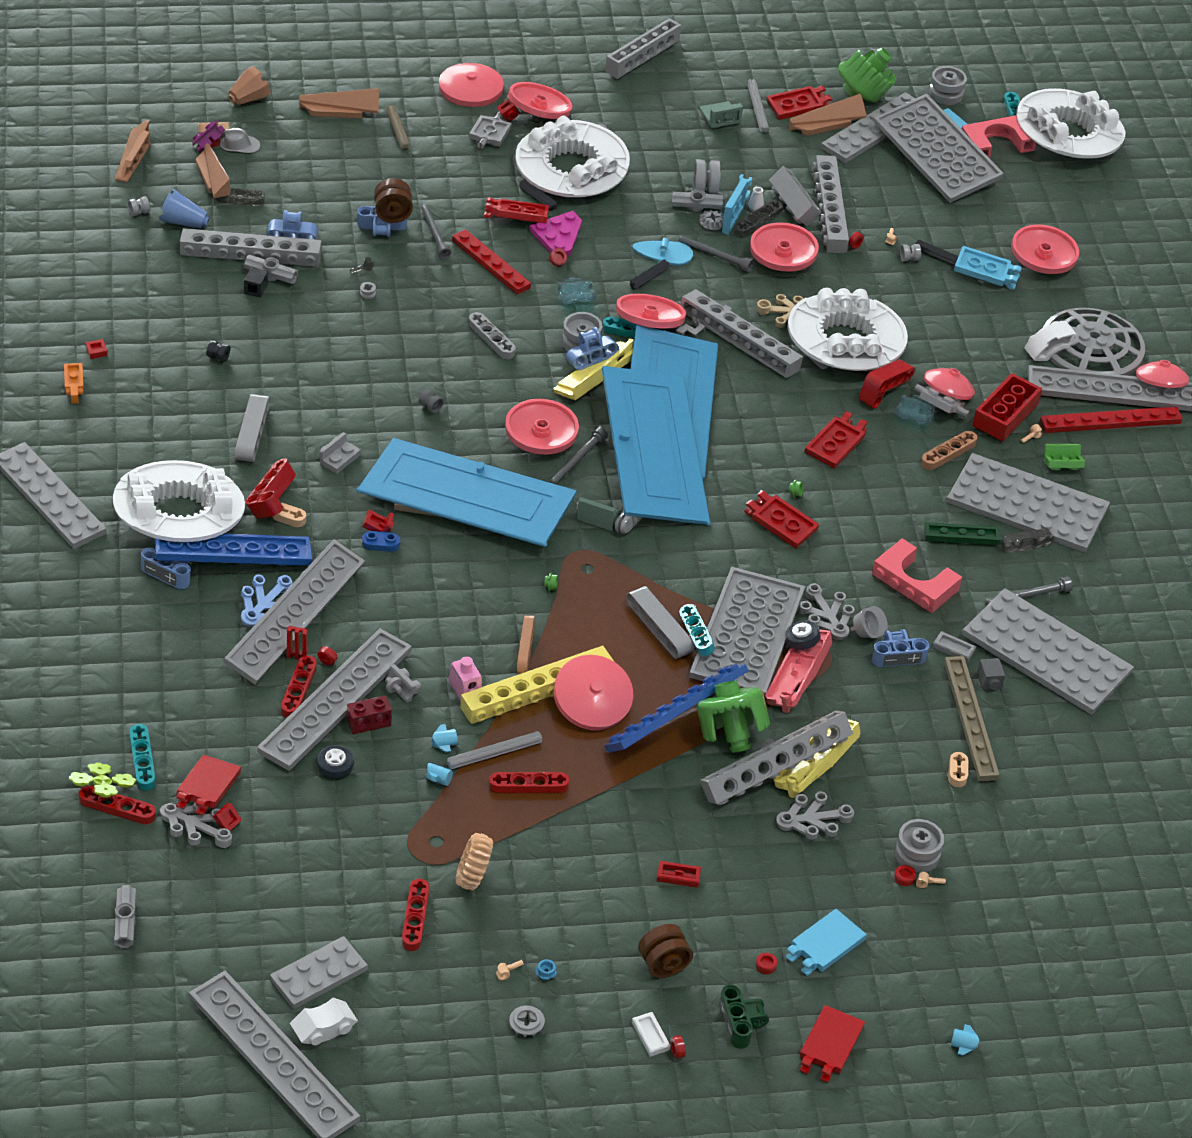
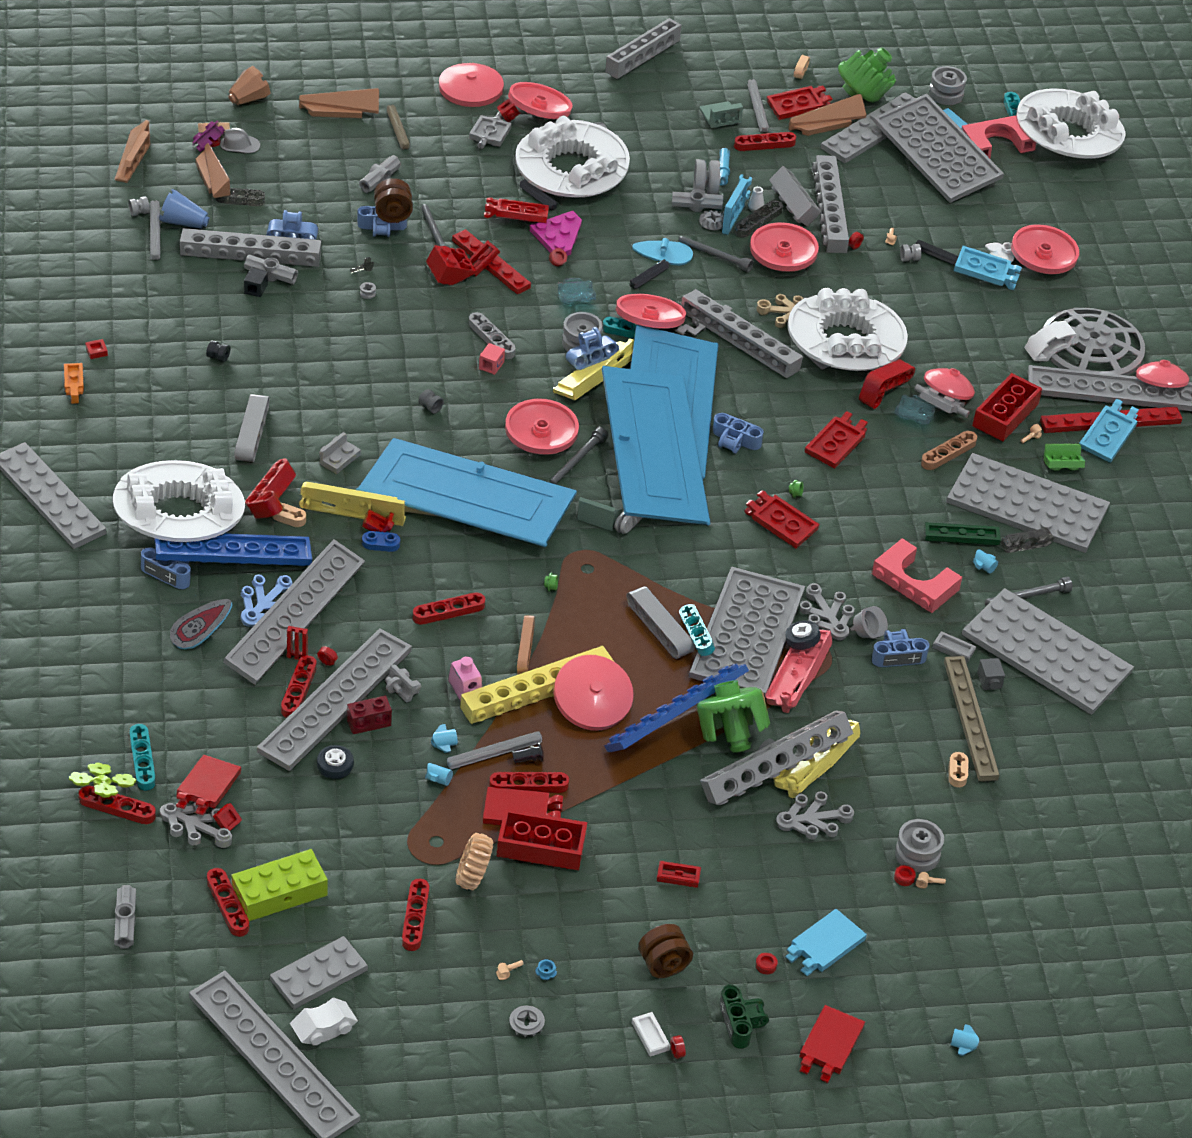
none -> light grey axle [150,200,160,260]
none -> shield [170,599,232,649]
none -> red beam [207,868,249,937]
none -> lime brick [232,849,328,921]
none -> light yellow piece [299,482,406,526]
none -> light grey piece [359,155,401,193]
none -> red beam [413,593,485,625]
none -> red slope [426,245,476,285]
none -> red tile [469,240,500,276]
none -> coral brick [479,343,505,375]
none -> red tile [483,787,563,825]
none -> red brick [496,809,587,870]
none -> black pin [512,742,544,764]
none -> medium blue beam [713,413,763,453]
none -> medium azure pin [719,148,730,186]
none -> red beam [734,132,796,151]
none -> light nougat beam [794,55,810,79]
none -> medium azure piece [973,549,998,574]
none -> white plate [985,242,1014,263]
none -> medium azure tile [1079,399,1139,463]

